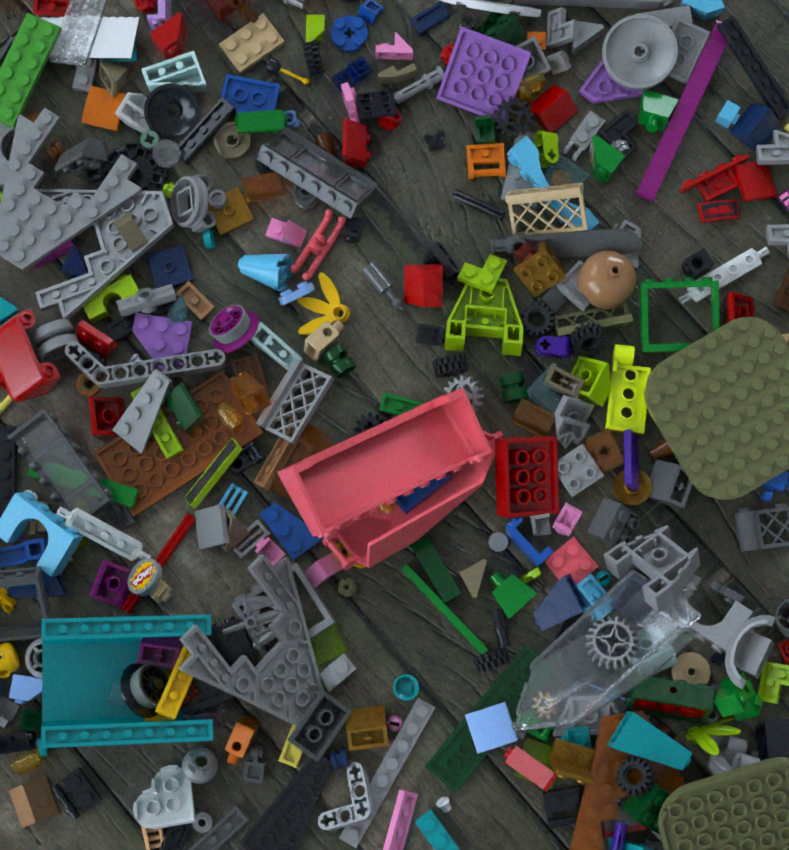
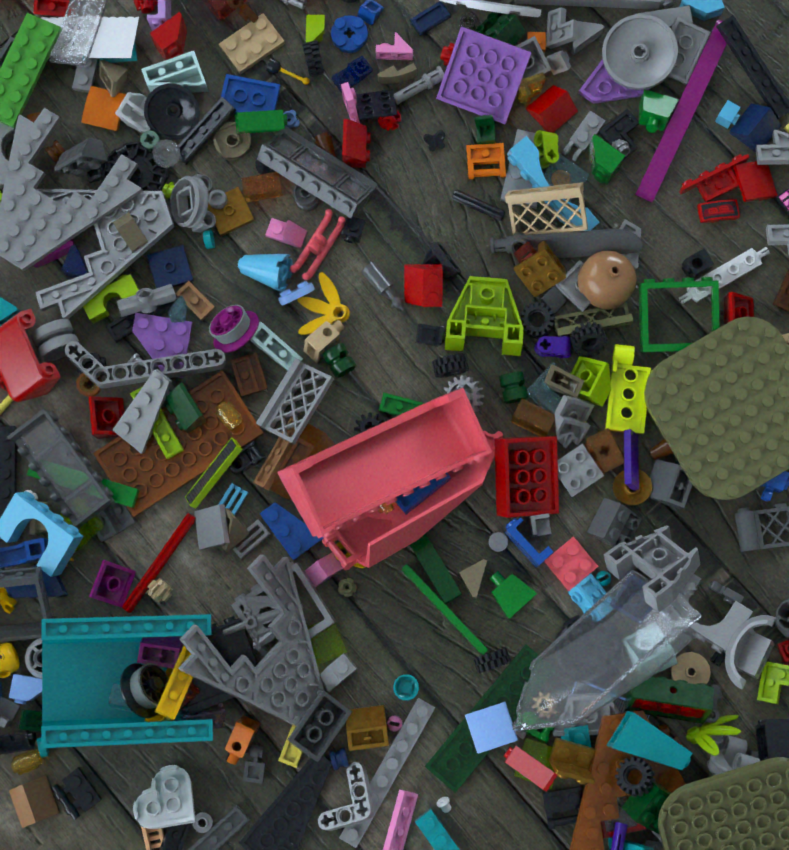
white plate [57,507,151,561] -> none
red bracket [76,320,118,358] -> none
tile [128,558,162,596] -> none
light grey piece [181,747,218,784] -> none
clear orange slope [230,371,272,414] -> none
bright pink bracket [255,537,286,567] -> none
lime plate [457,254,507,294] -> none
black axle [491,608,511,648] -> none
black gear [493,96,534,138] -> none
lime tile [520,567,541,584] -> none
dark blue slope [533,574,588,631] -> none
bright pink bracket [552,502,582,536] -> none
light grey gear [585,616,640,670] -> none
green brick [713,672,763,722] -> none

